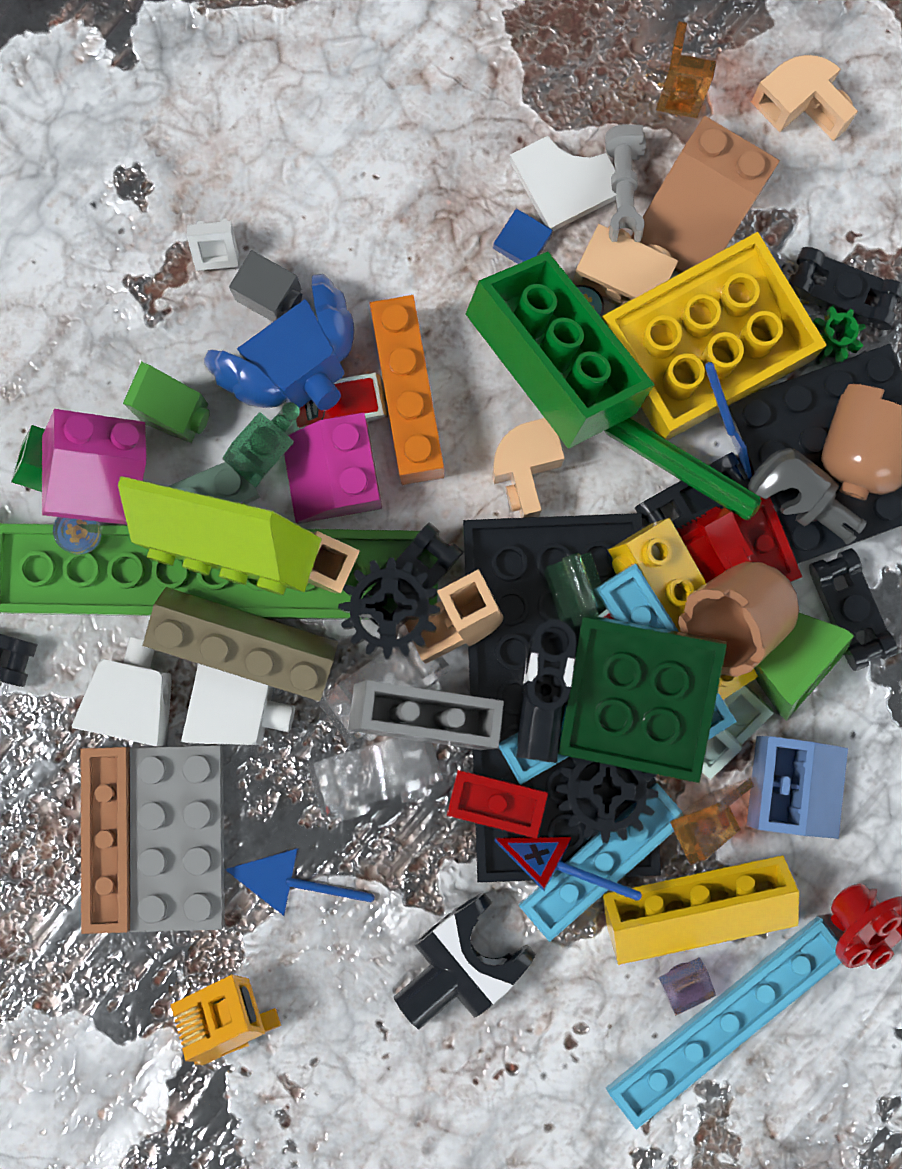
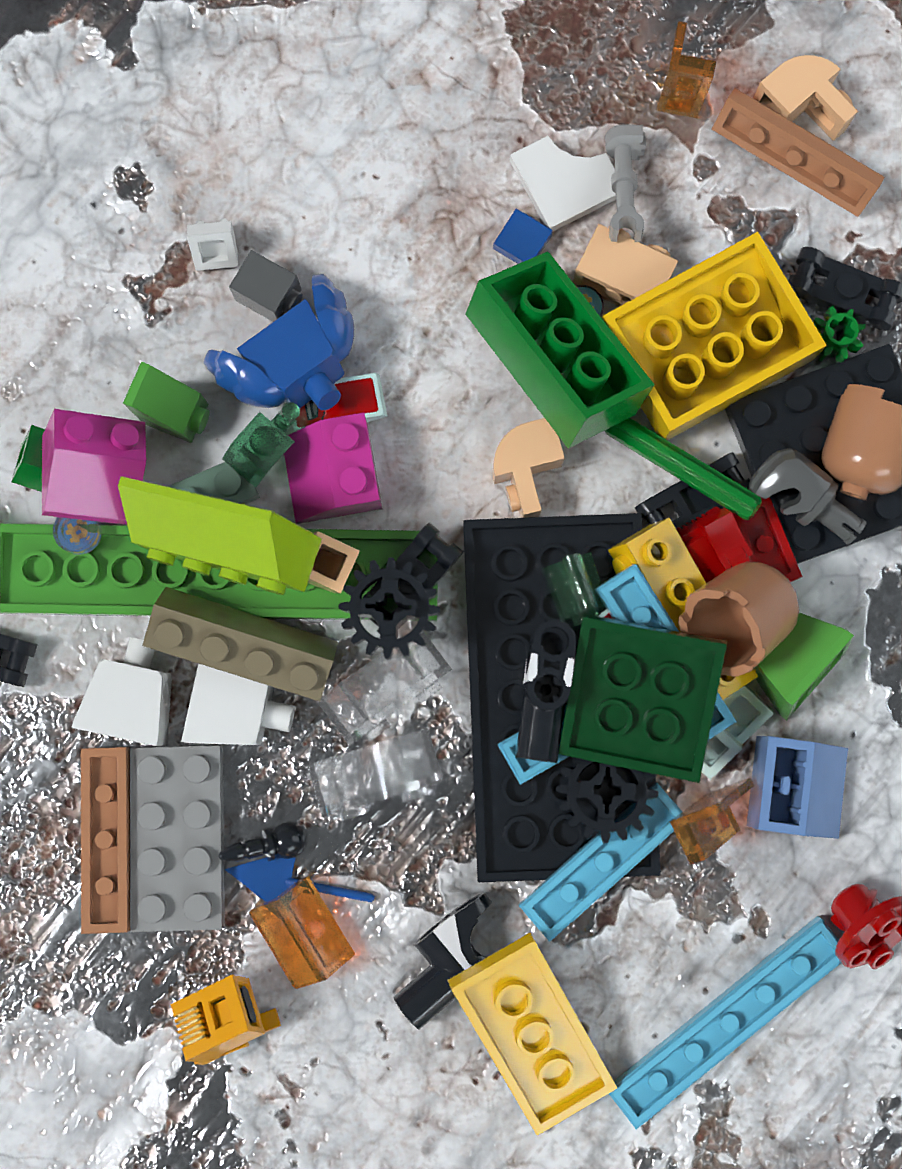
light grey brick [348,680,504,750] -> none
orange brick [370,295,445,485] -> none
light nougat brick [405,569,504,664] -> none
red plate [447,770,548,838] -> none
piece [495,837,642,901] -> none
yellow brick [603,855,799,965] -> none
nougat slope [631,115,780,273] -> none
clear purple plate [658,957,716,1016] -> none
blue piece [705,362,752,480] -> none
black plate [809,548,898,671] -> none
none -> black bar [218,822,306,862]
none -> clear orange panel [249,876,355,989]
none -> yellow plate [448,933,617,1136]
none -> nougat plate [712,88,885,217]

